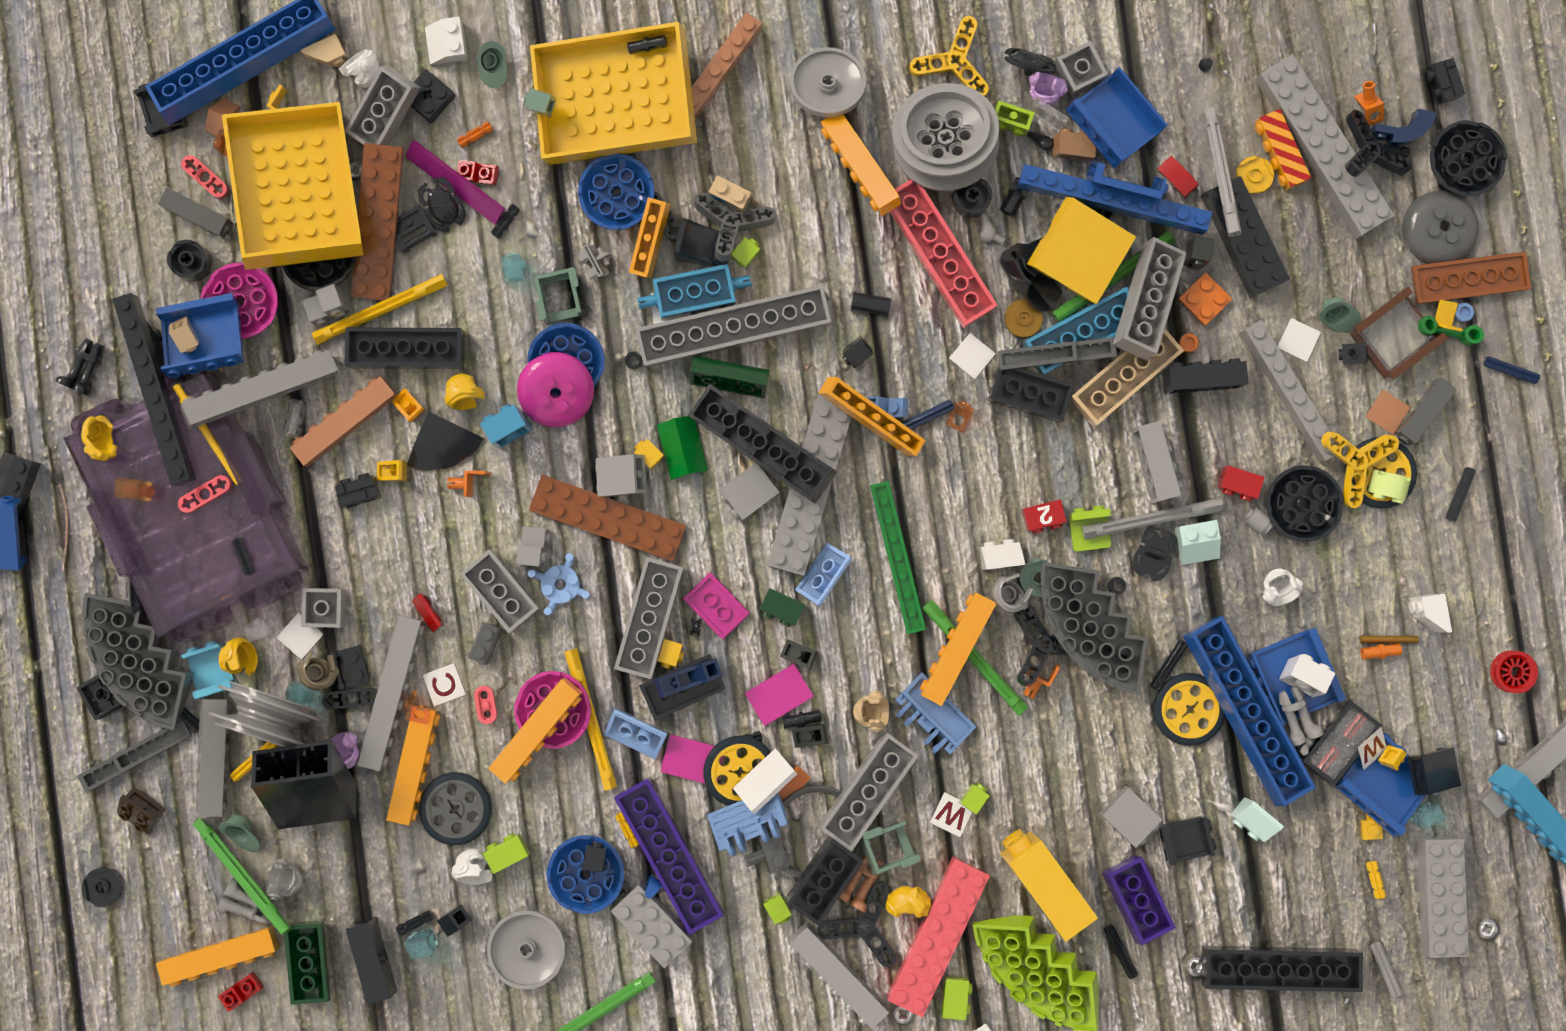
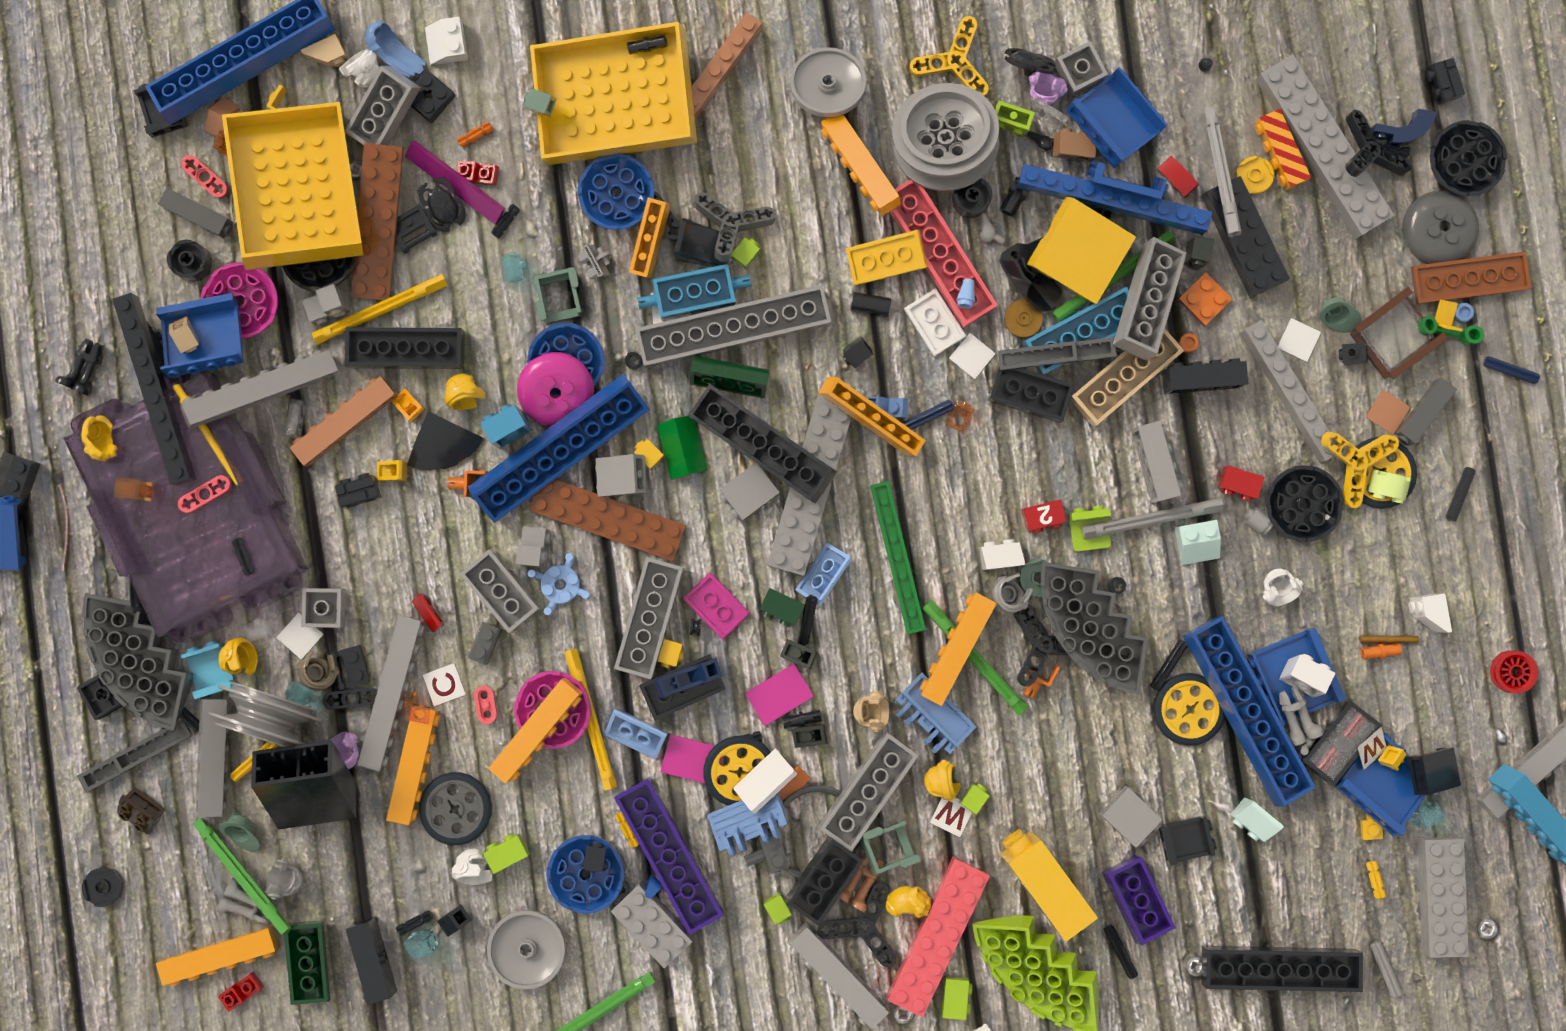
sand green piece [476,41,508,88] -> none
tan brick [709,175,751,212] -> none
black shield [1133,526,1177,581] -> none
orange bracket [1355,81,1384,126] -> none
none -> medium blue hair [365,20,426,77]
none -> blue brick [468,373,650,523]
none -> black axle [797,595,818,646]
none -> yellow tile [845,230,928,286]
none -> white tile [904,288,966,357]
none -> yellow helmet [924,760,960,801]
none -> light blue cone [956,279,975,309]

